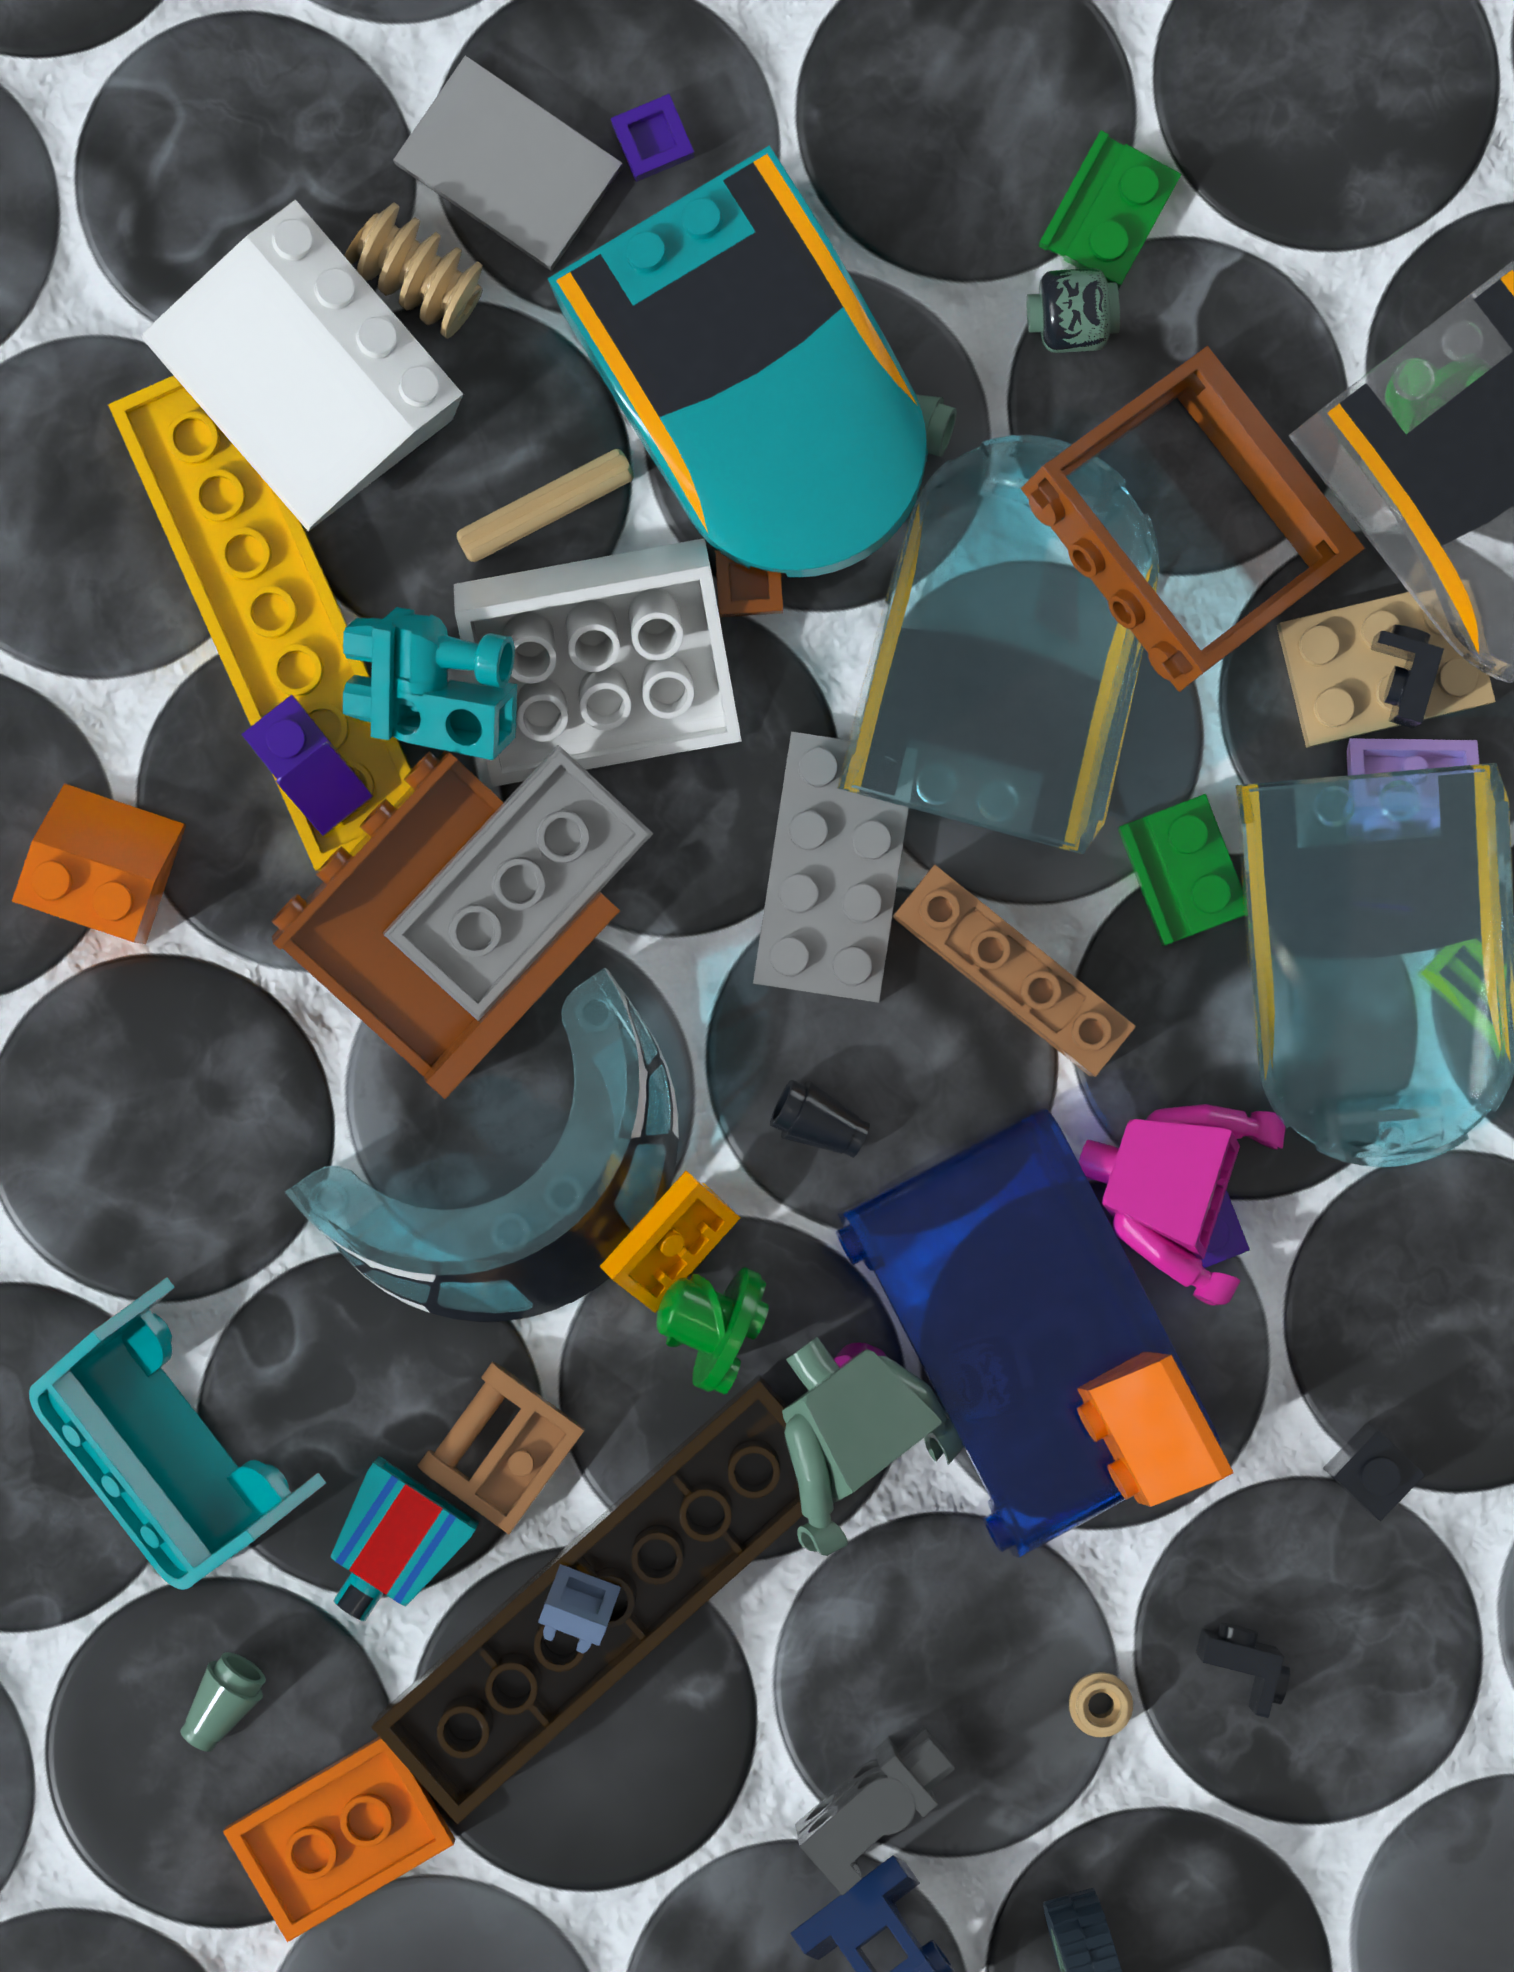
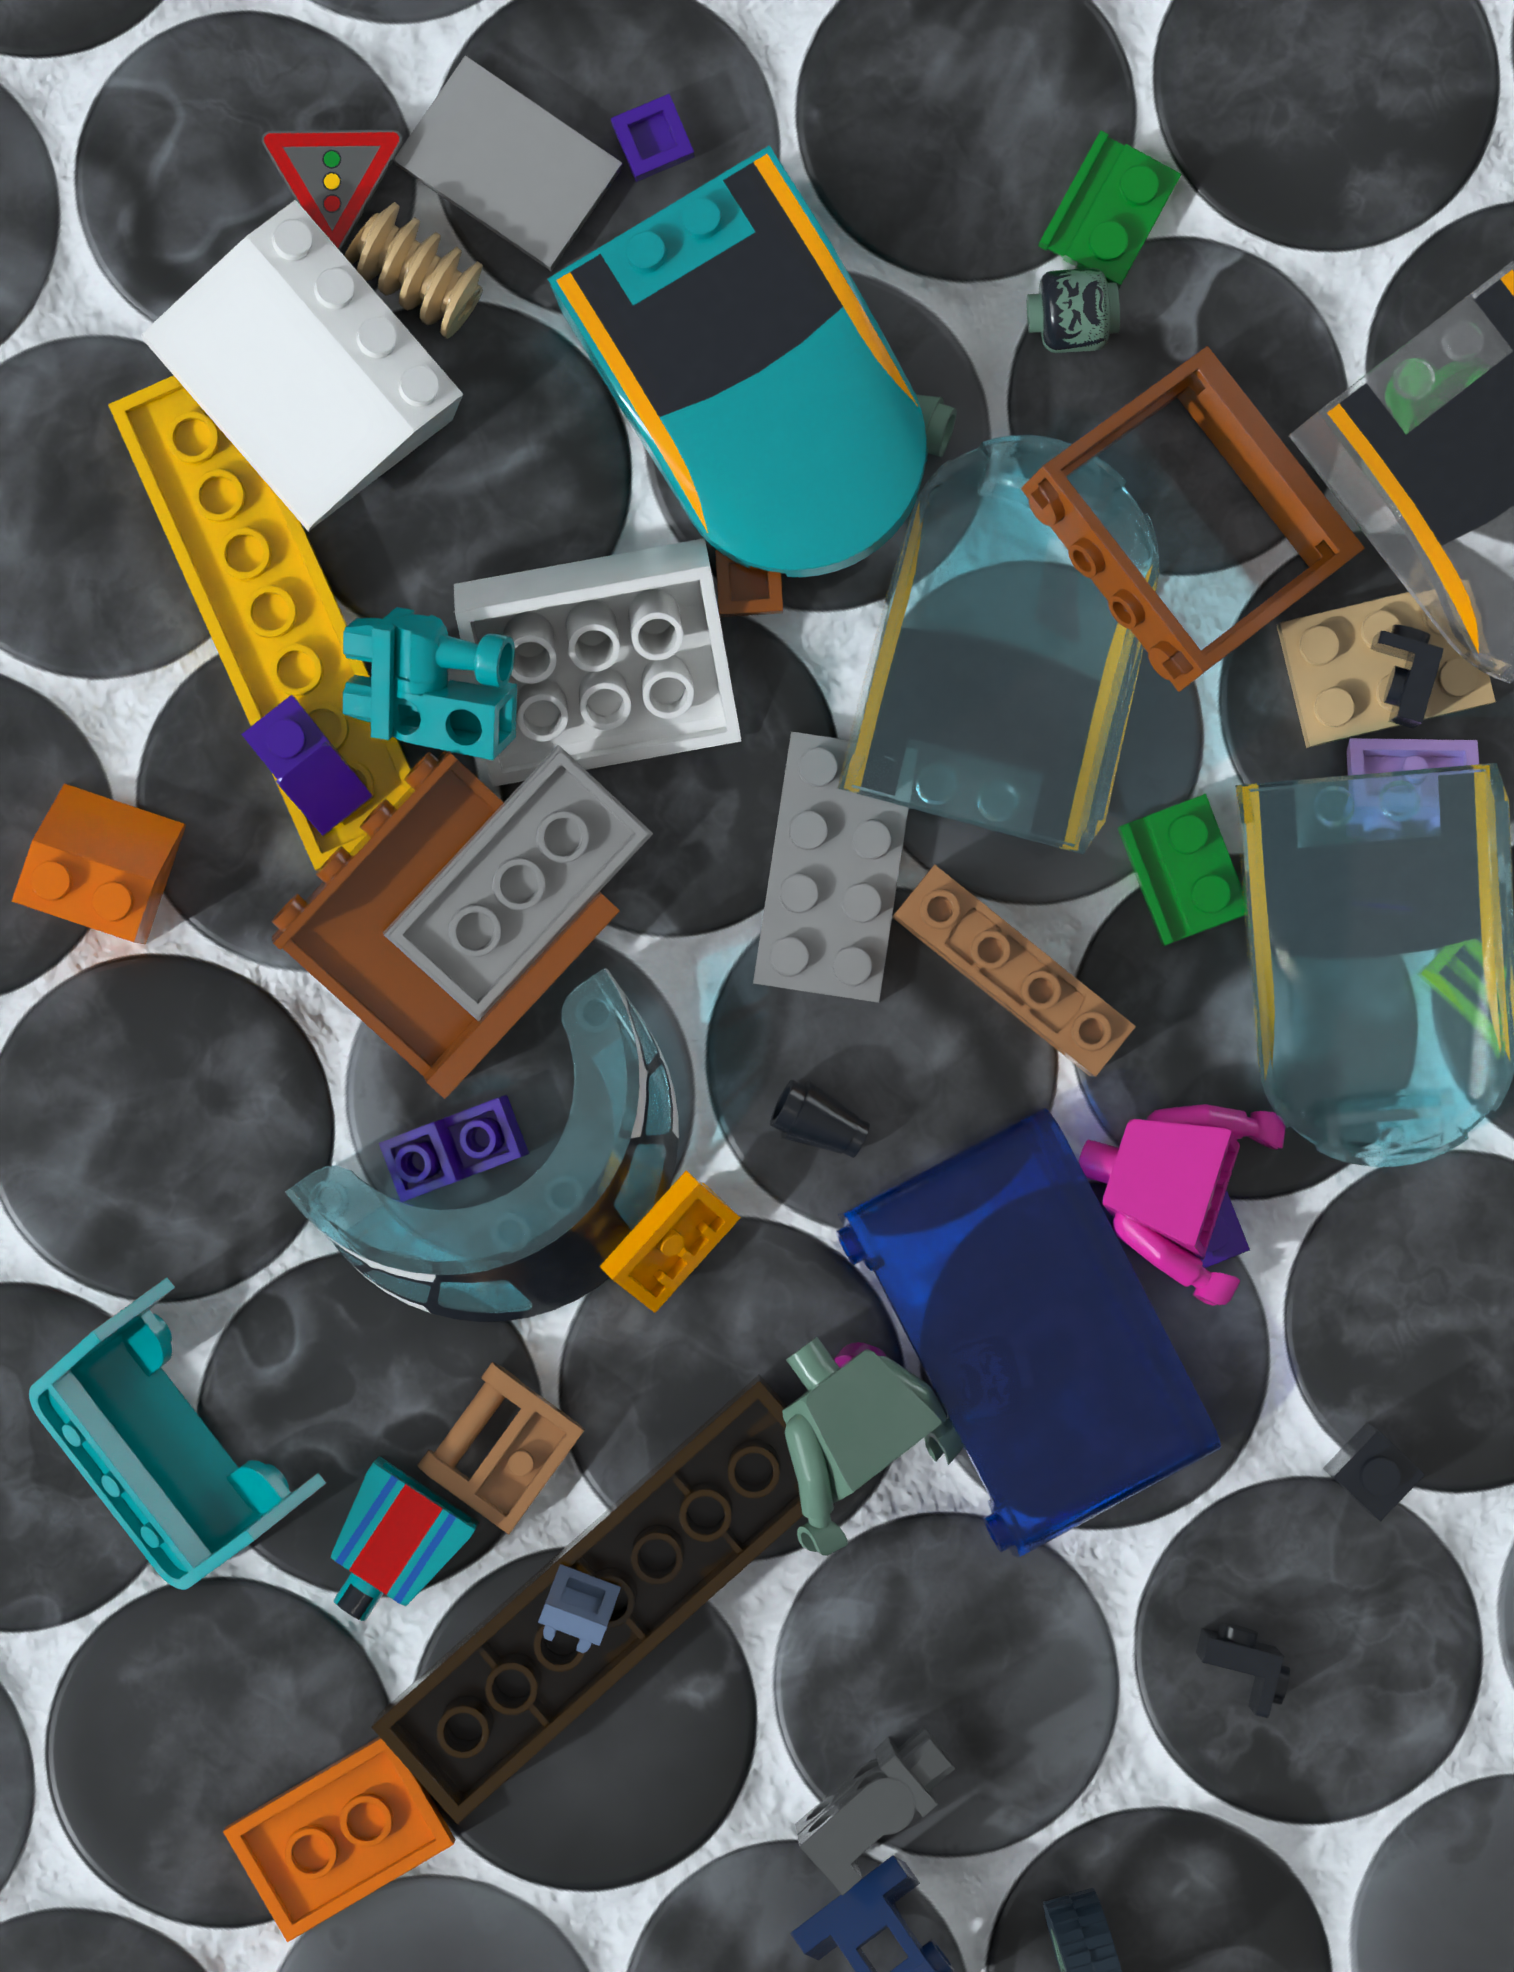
sand green cone [180,1652,266,1752] -> none
tan axle [457,449,634,562] -> none
green plate [656,1267,769,1395] -> none
tan plate [1069,1672,1133,1737] -> none
orange slope [1077,1352,1234,1507] -> none
none -> piece [262,130,403,252]
none -> dark purple slope [379,1095,529,1202]

